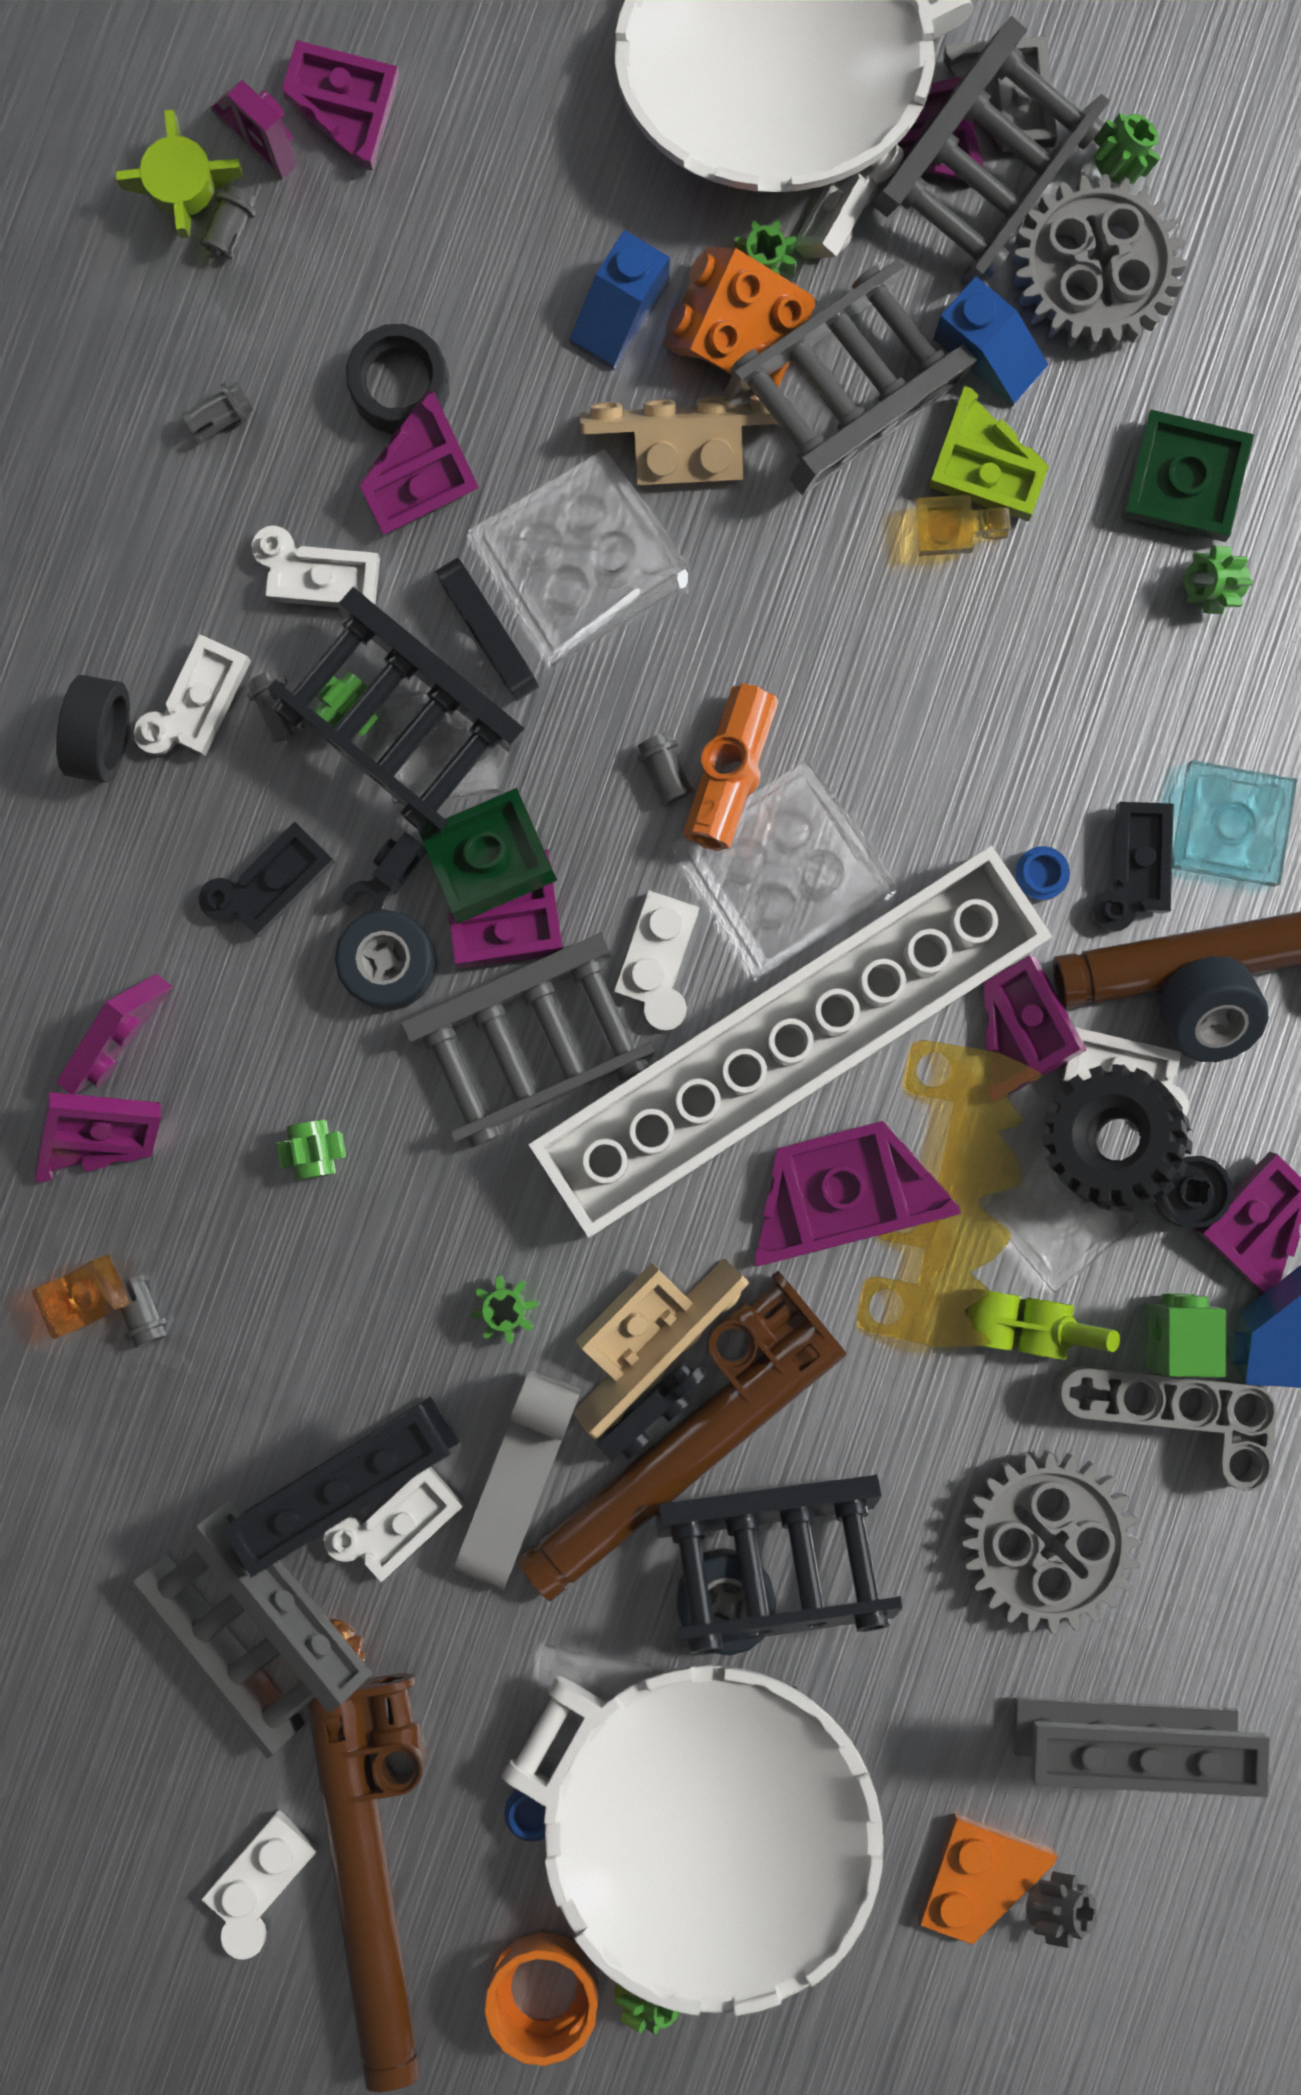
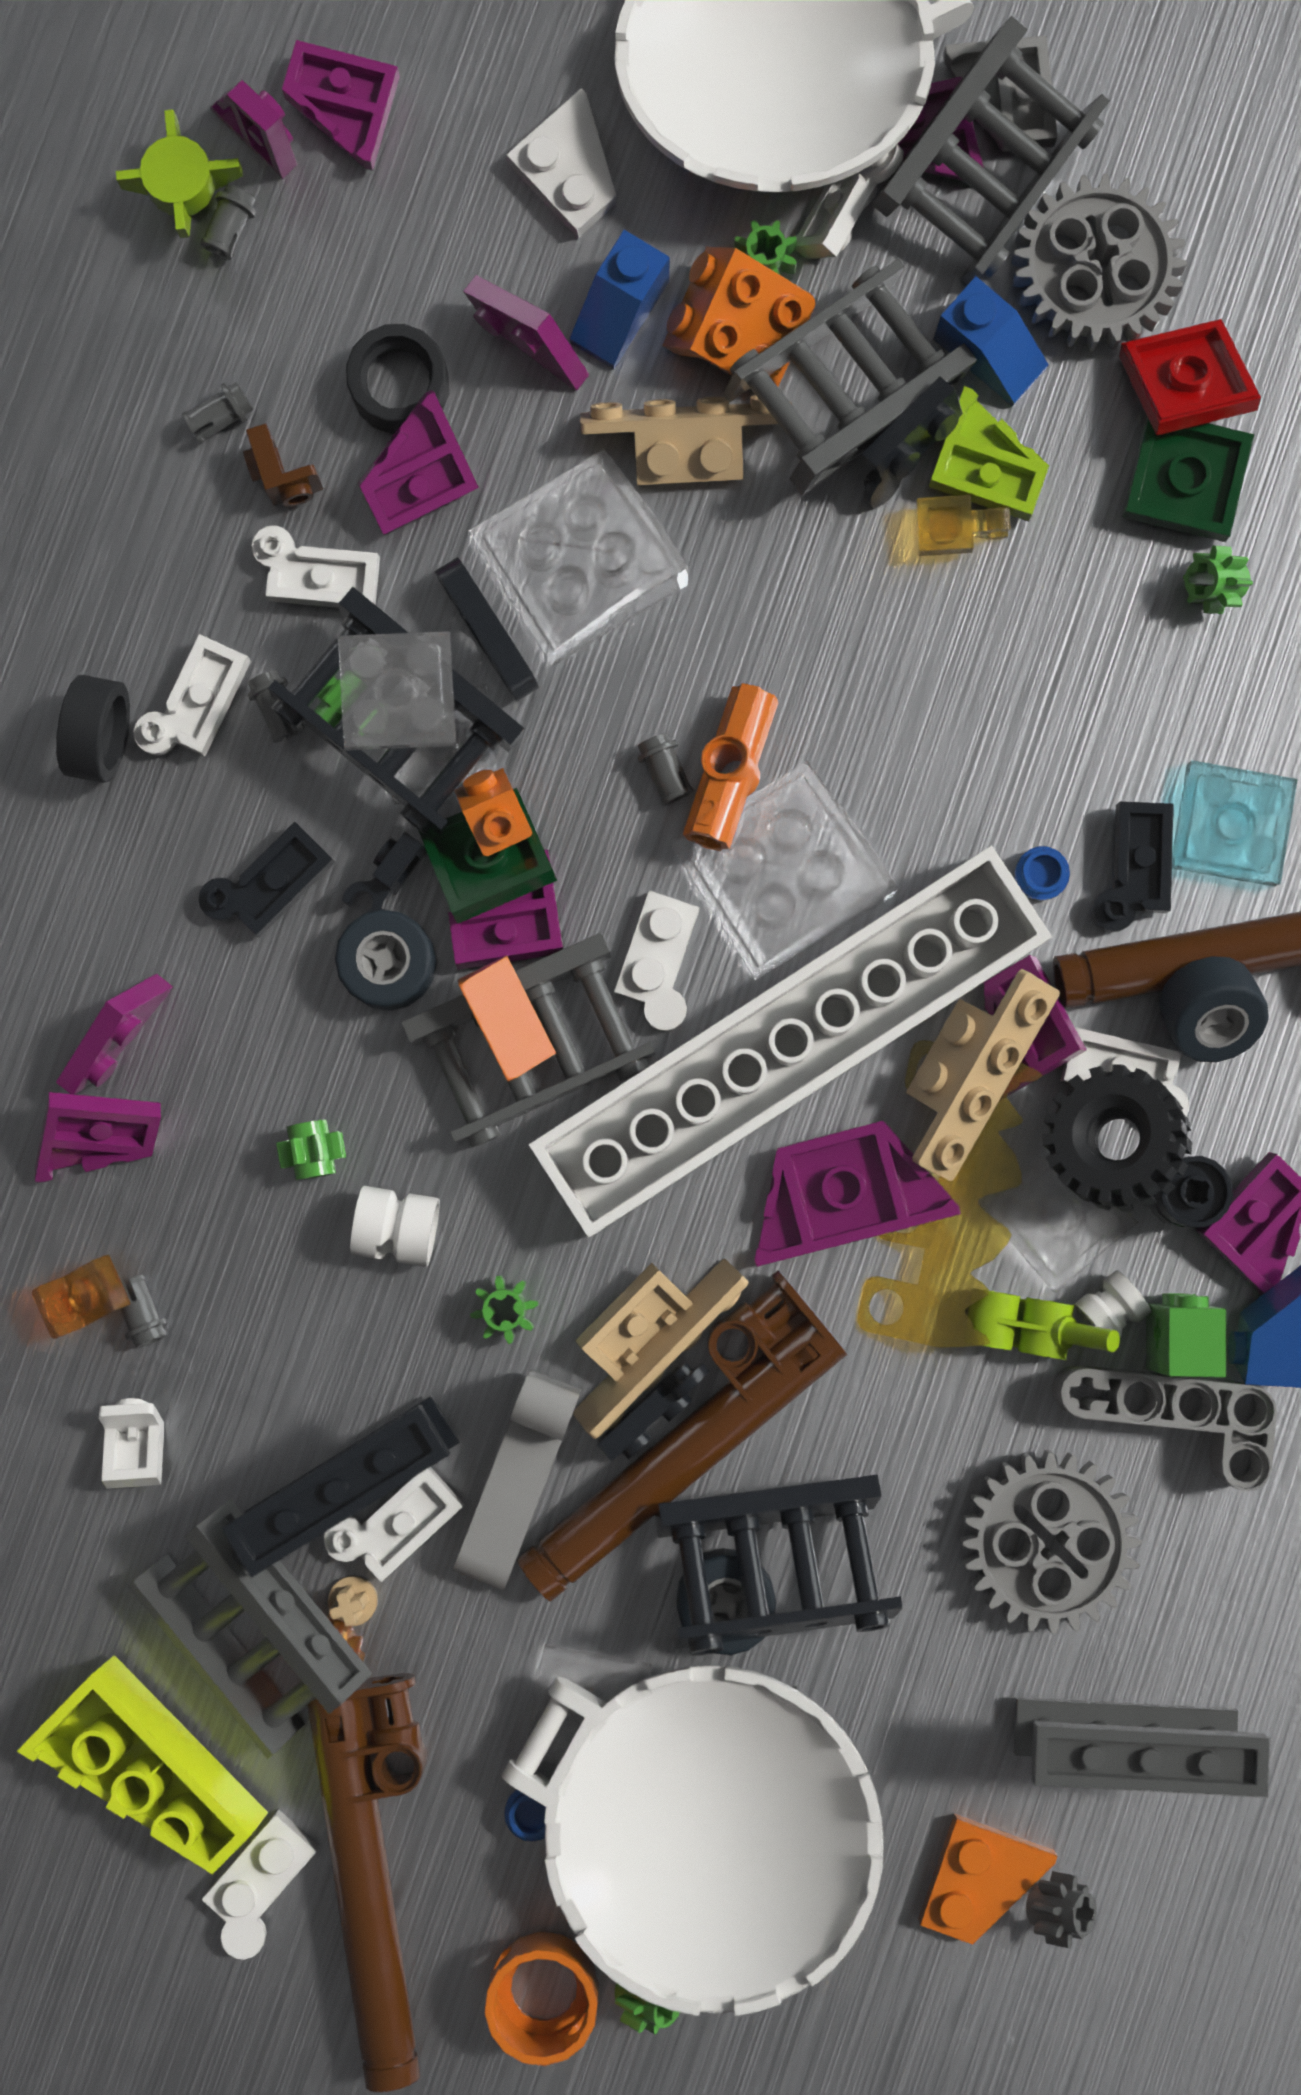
bright green gear [1093,113,1160,184] -> none
none -> neon yellow wedge [17,1655,269,1874]
none -> white bracket [98,1398,164,1489]
none -> reddish brown bracket [243,423,323,507]
none -> tan piece [328,1575,378,1627]
none -> clear plate [338,631,456,751]
none -> white wheel [350,1186,440,1267]
none -> orange bracket [454,768,532,856]
none -> orange slope [458,955,556,1082]
none -> magenta wing [463,275,590,391]
none -> white wing [506,88,617,239]
none -> black hinge [862,376,963,507]
none -> tan bracket [906,969,1060,1181]
none -> white wheel [1074,1270,1152,1337]
none -> red plate [1119,319,1261,436]

